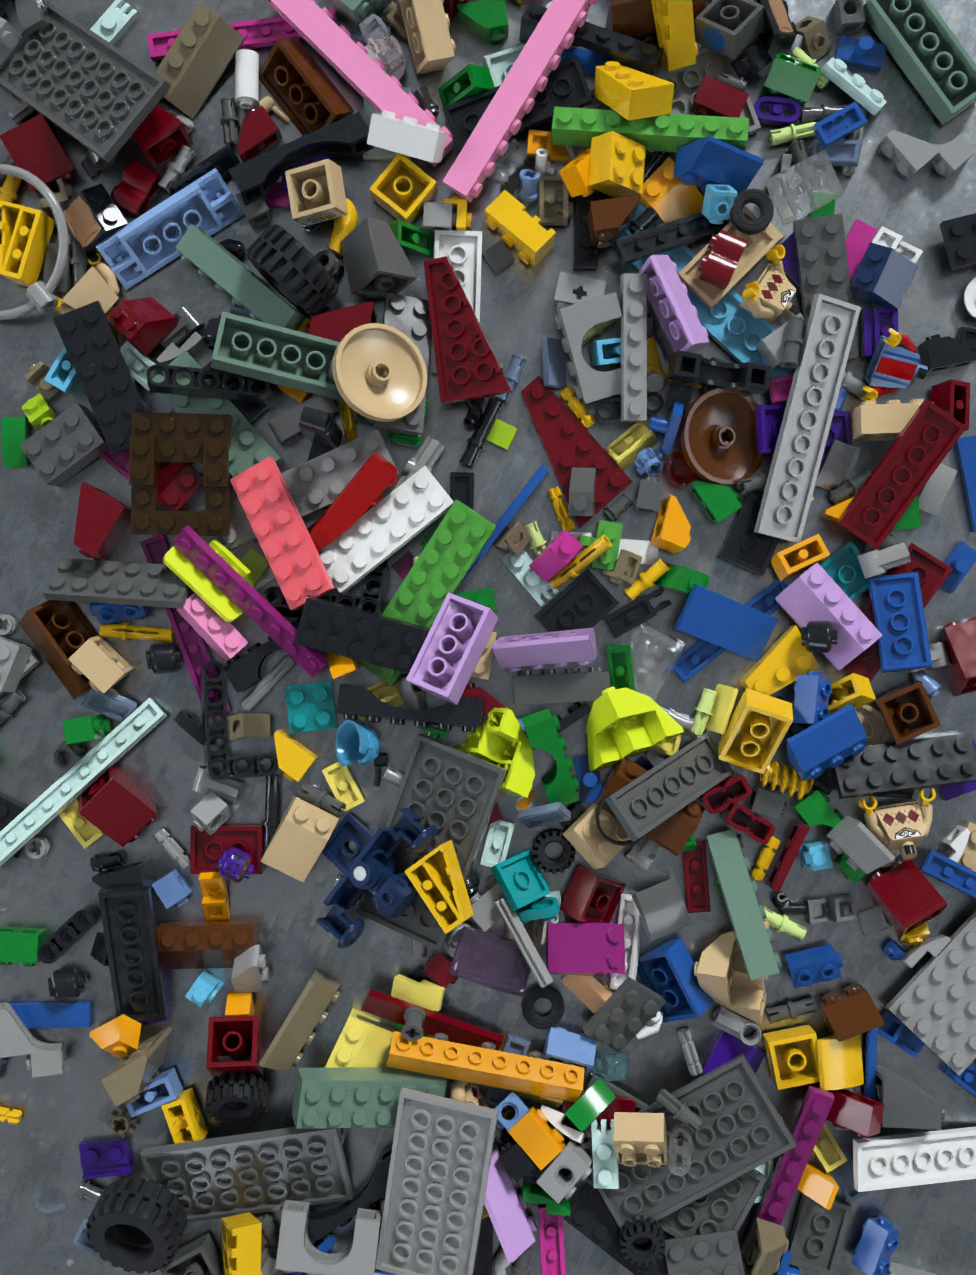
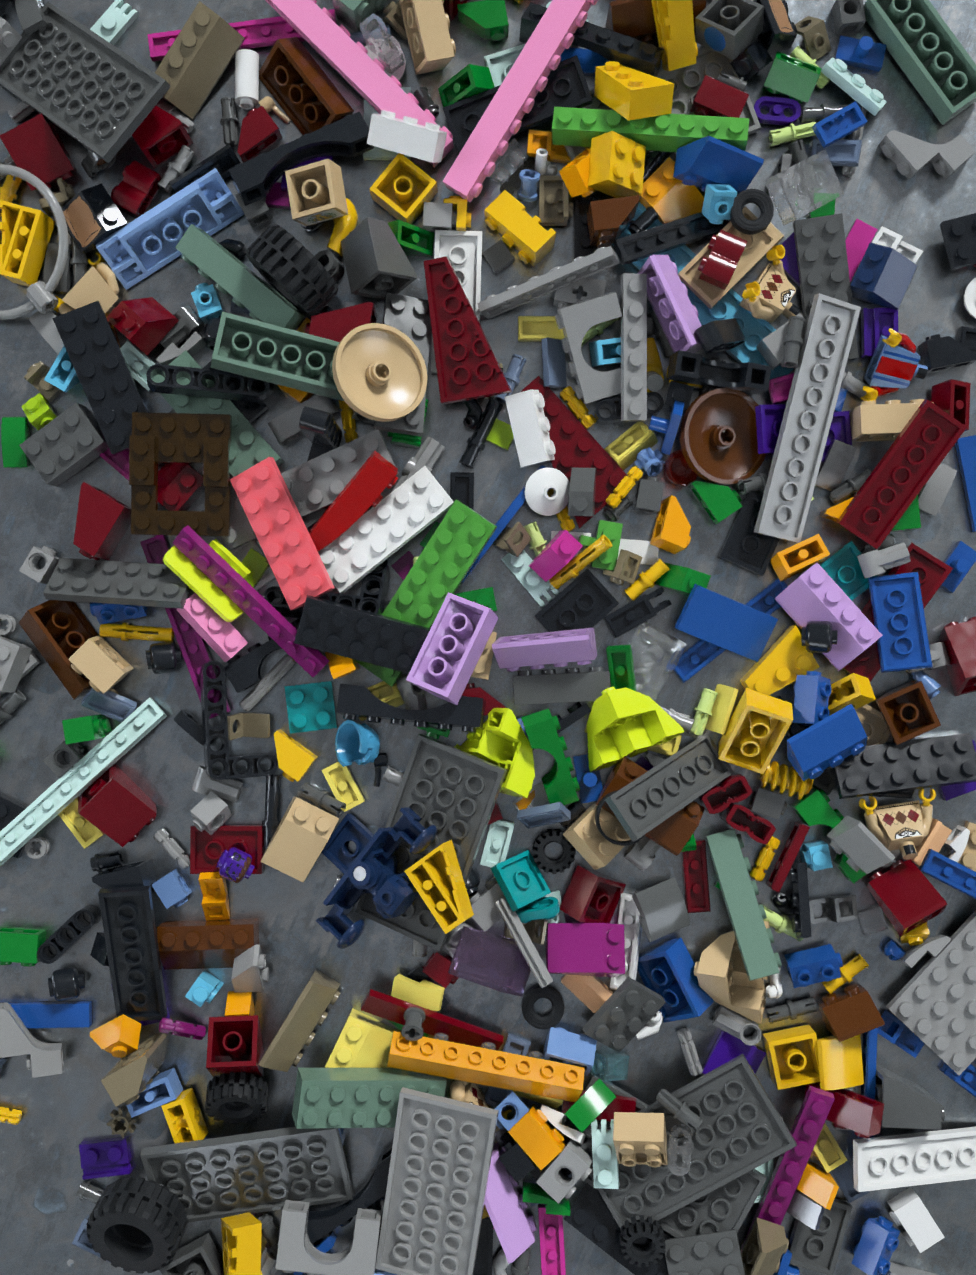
none -> light grey brick [19,546,60,584]
none -> light grey slope [29,310,64,355]
none -> magenta axle [159,1018,206,1040]
none -> medium azure brick [191,283,225,324]
none -> light grey plate [478,246,619,319]
none -> white brick [505,389,556,467]
none -> light yellow tile [518,316,565,342]
none -> white dish [524,468,570,516]
none -> yellow axle [606,466,643,508]
none -> black beam [695,318,746,354]
none -> white arm [765,967,783,999]
none -> flat silver slope [786,1189,825,1230]
none -> black plate [789,863,812,938]
none -> yellow pin [821,954,869,995]
none -> white brick [887,1187,945,1253]
none -> light nougat panel [911,818,952,867]

